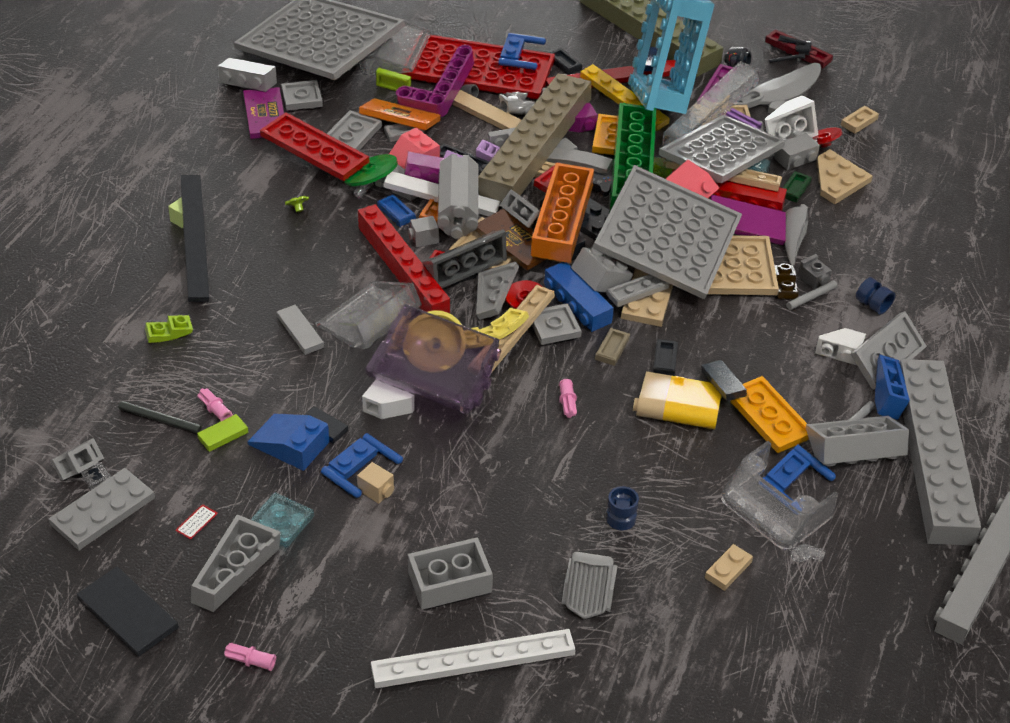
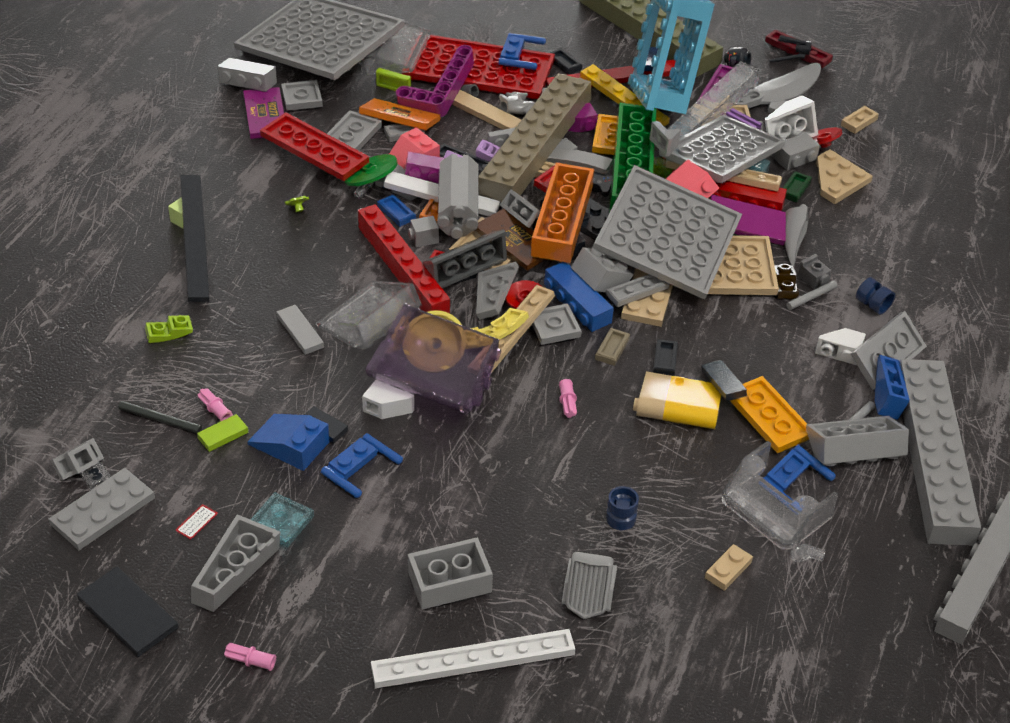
tan brick [357,462,394,504] -> none
none -> light grey slope [649,121,681,157]

